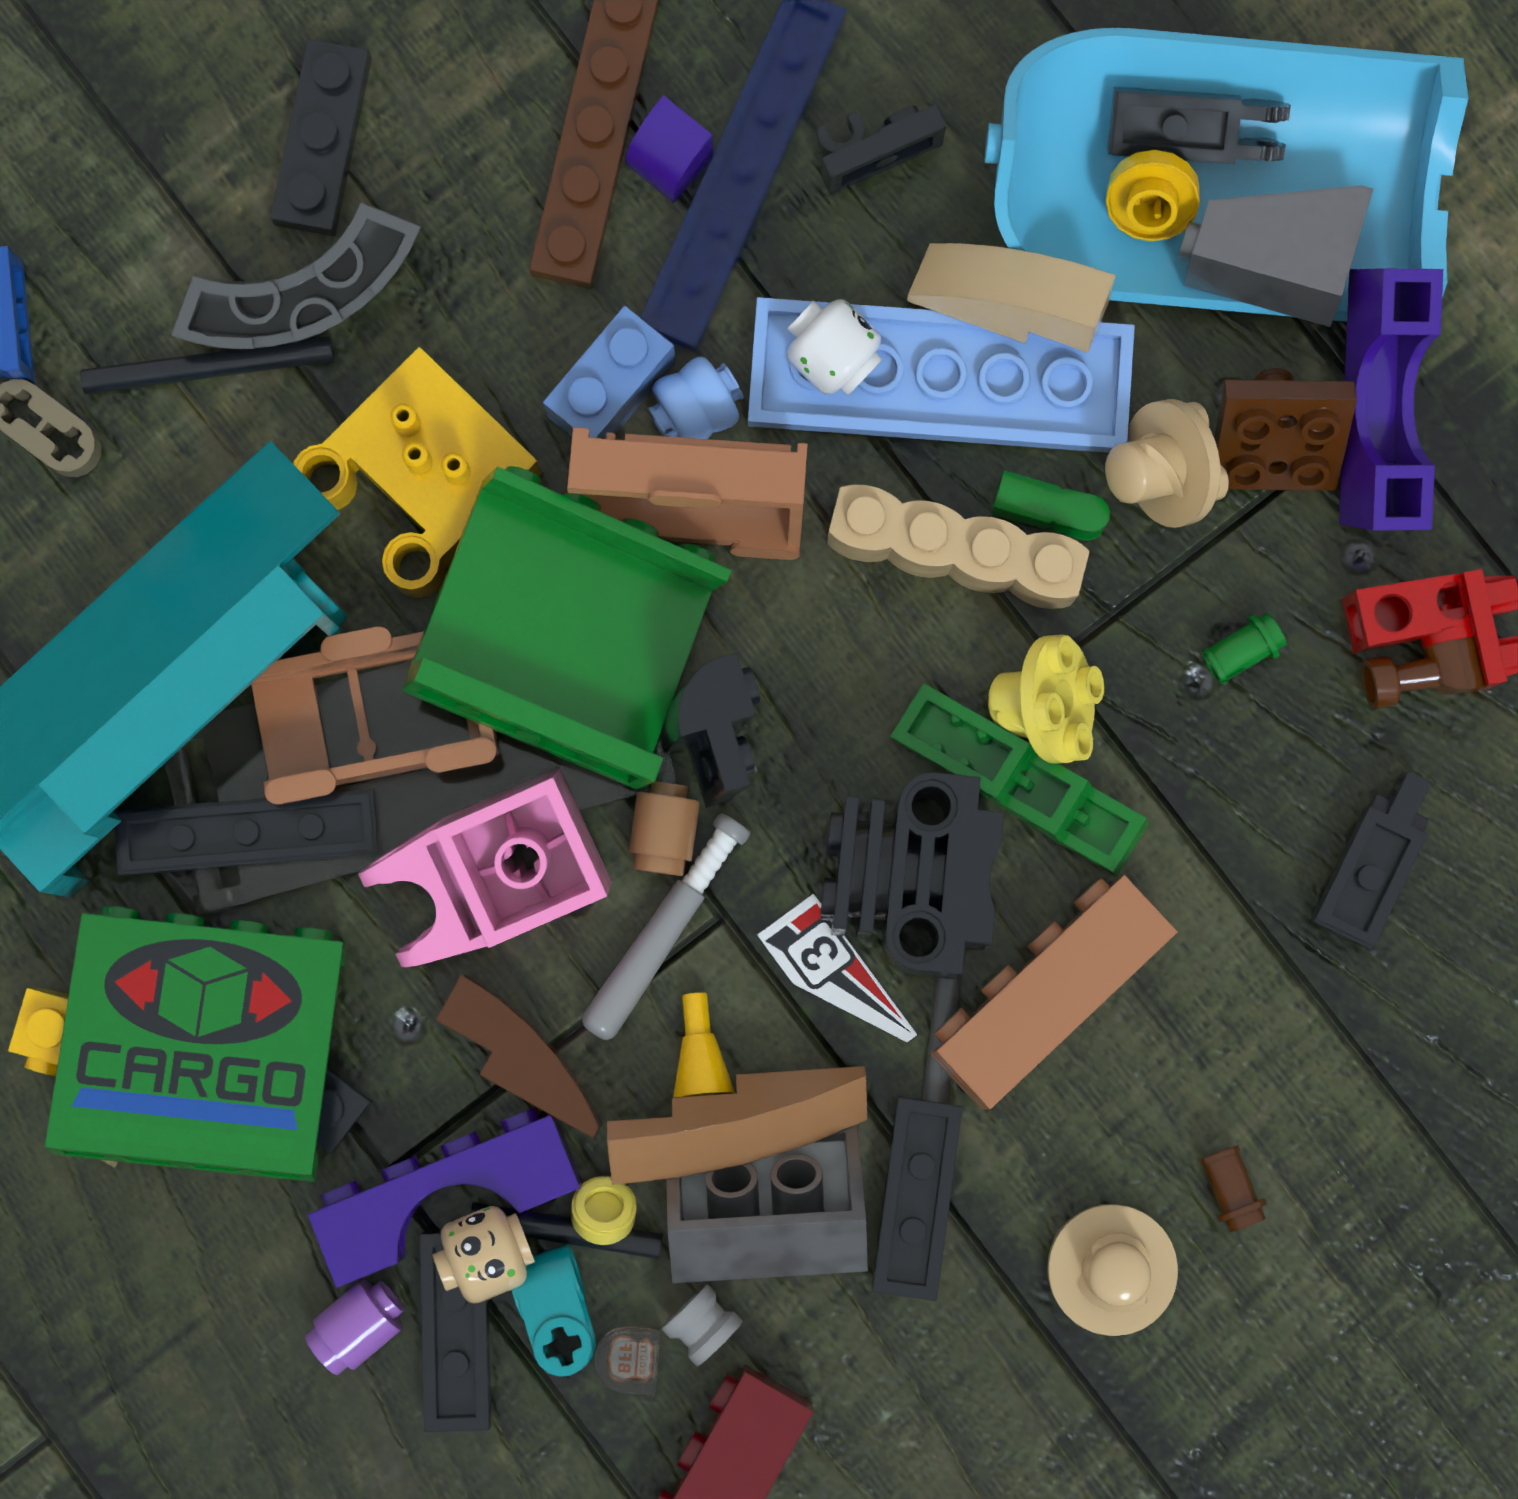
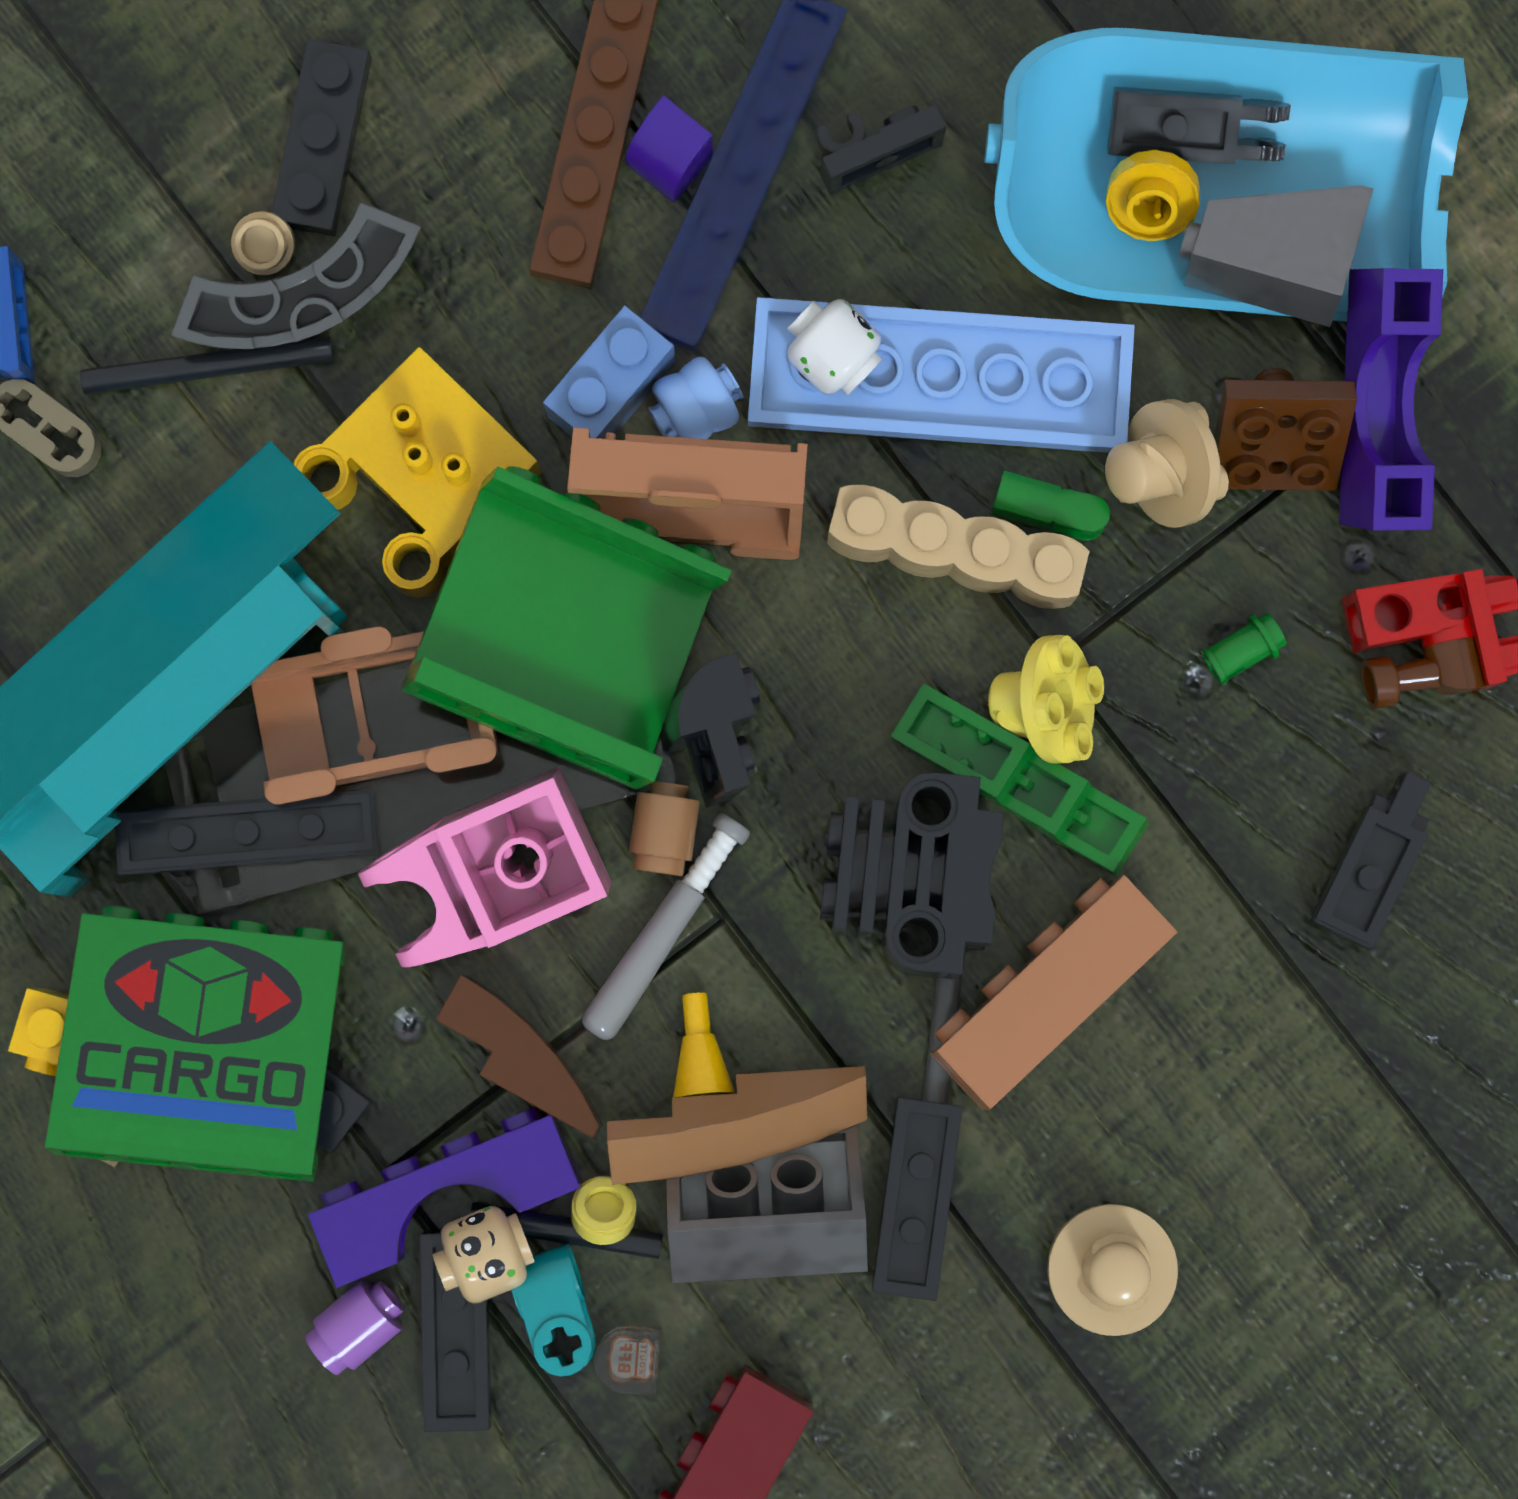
light grey wheel [661,1283,743,1367] -> none
sticker [758,894,917,1042] -> none
tan slope [907,243,1116,353] -> none
reddish brown pin [1199,1145,1267,1232] -> none
none -> tan plate [231,211,295,275]

